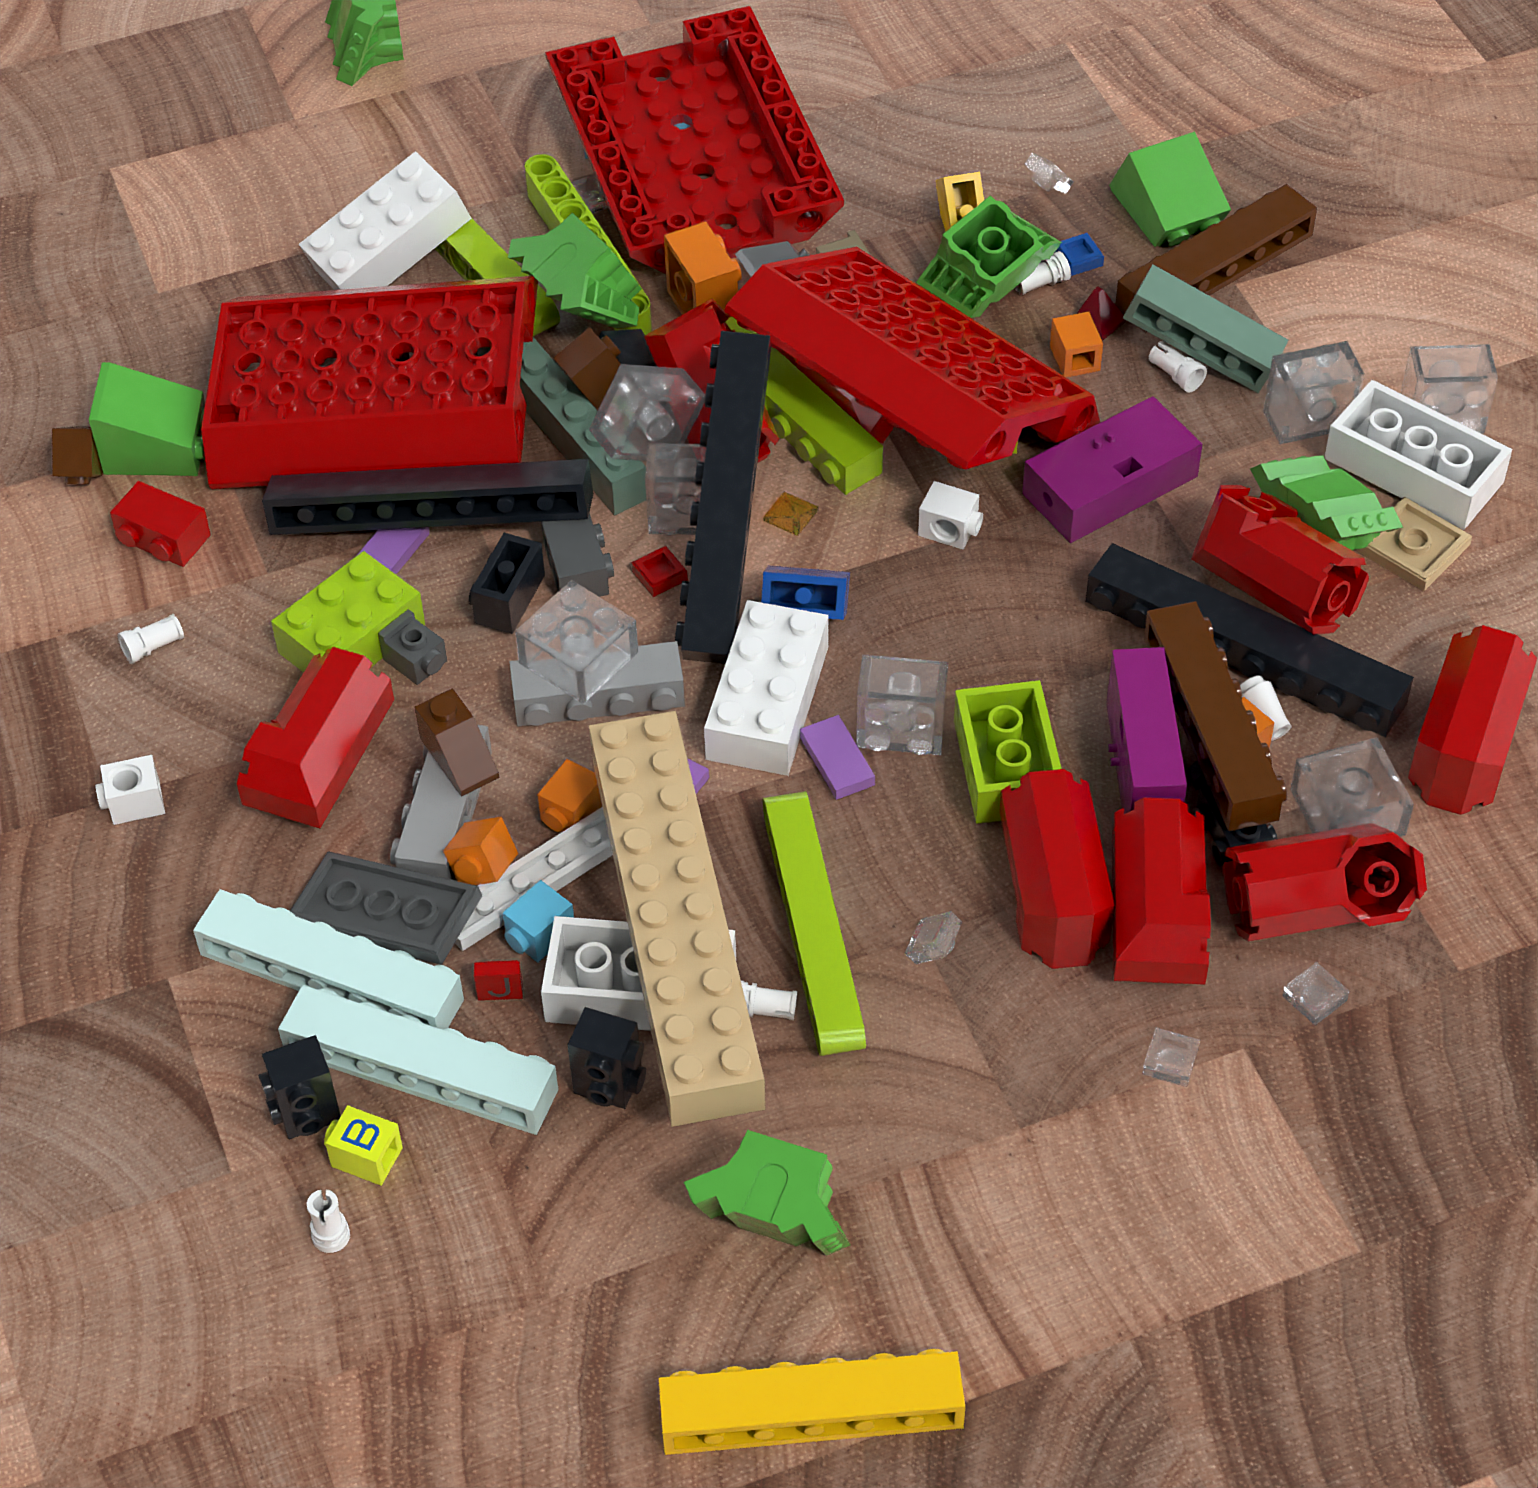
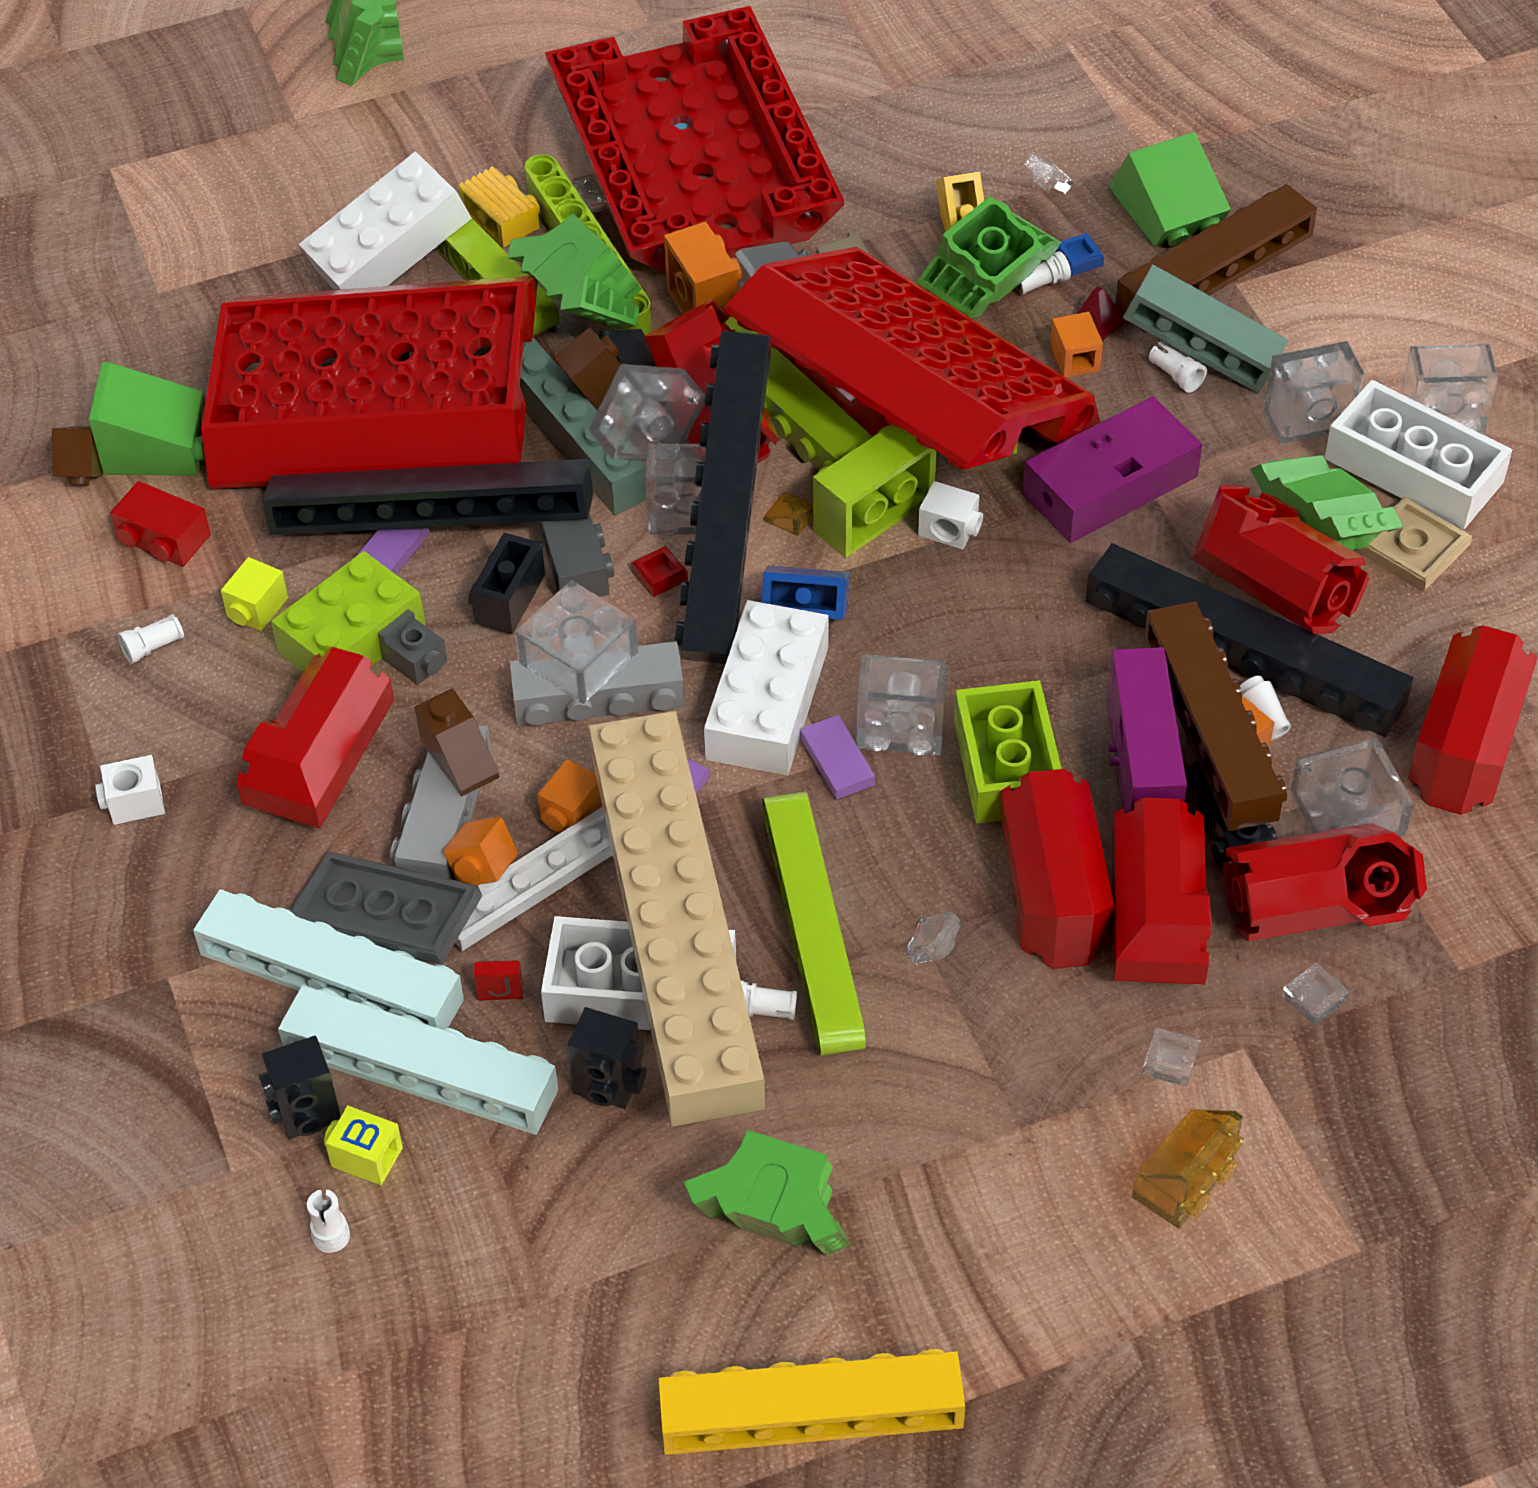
medium azure brick [503,880,574,963] -> none
none -> neon yellow brick [221,557,288,631]
none -> yellow brick [459,166,540,248]
none -> lime brick [813,425,936,558]
none -> clear yellow slope [1132,1109,1243,1229]

